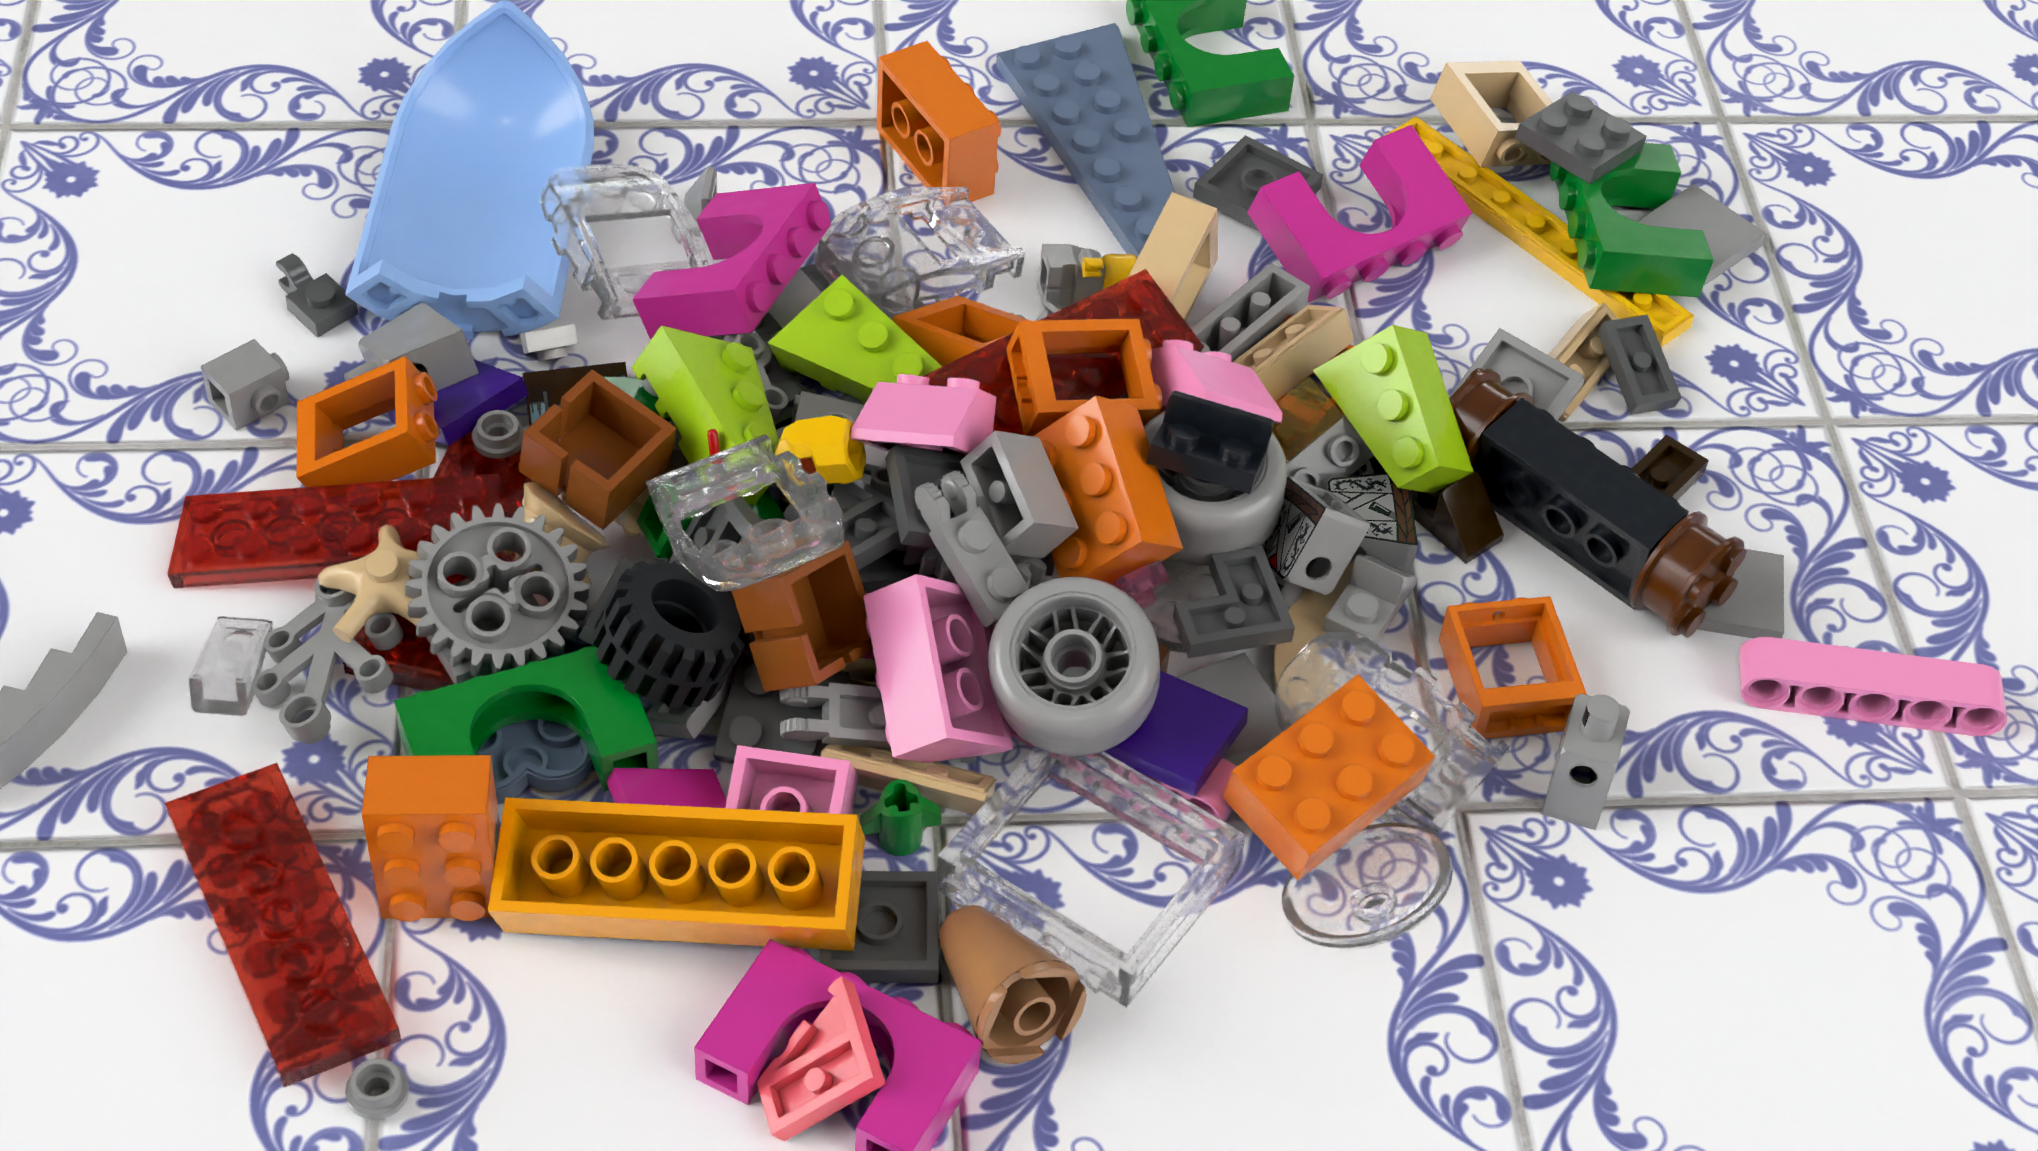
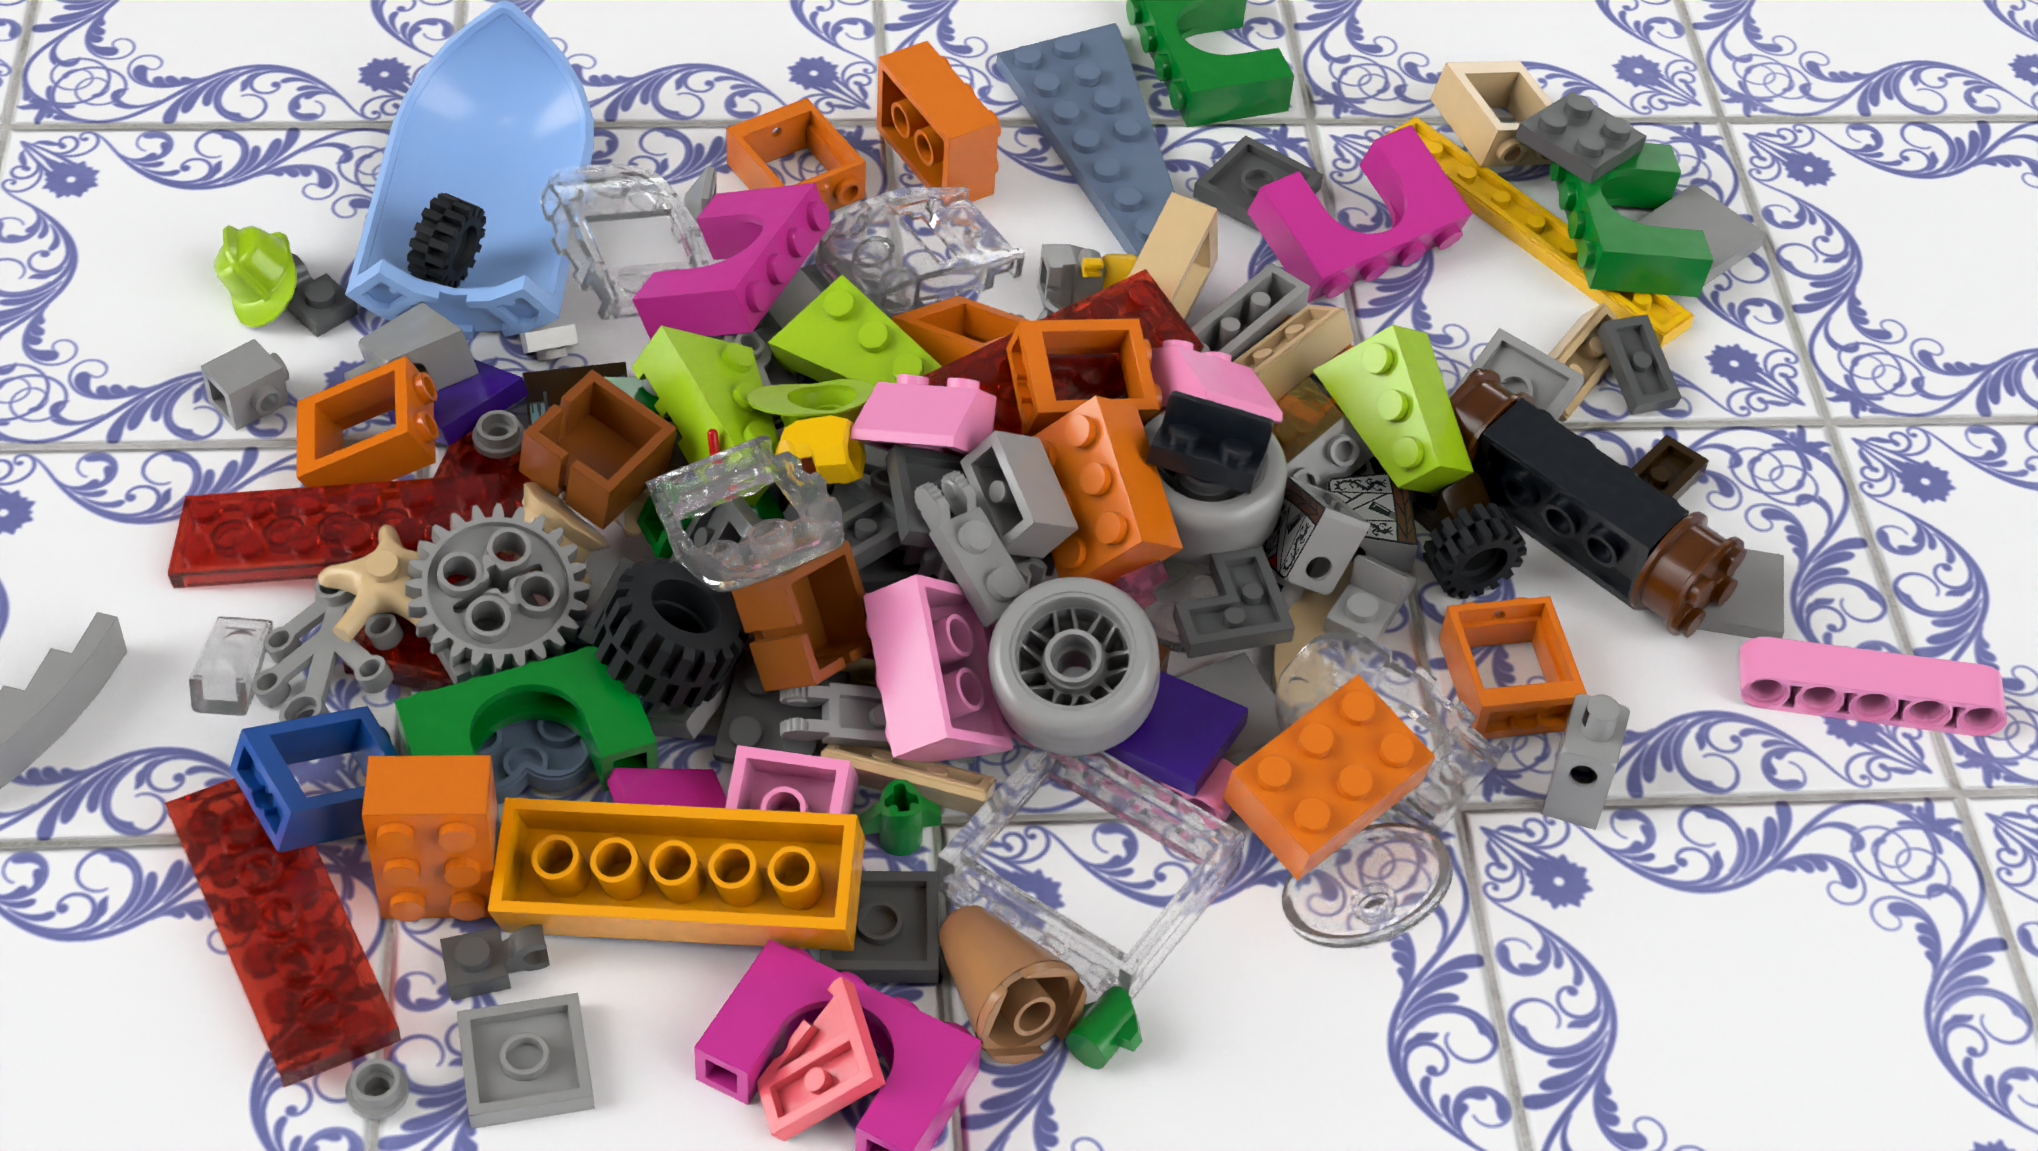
none -> lime piece [214,225,297,328]
none -> blue window [229,706,399,853]
none -> black tyre [407,193,486,288]
none -> dark grey plate [440,925,550,1001]
none -> light grey tile [457,993,595,1129]
none -> orange window [726,98,866,212]
none -> lime piece [747,379,874,428]
none -> green piece [1066,986,1143,1069]
none -> black tyre [1422,503,1527,599]

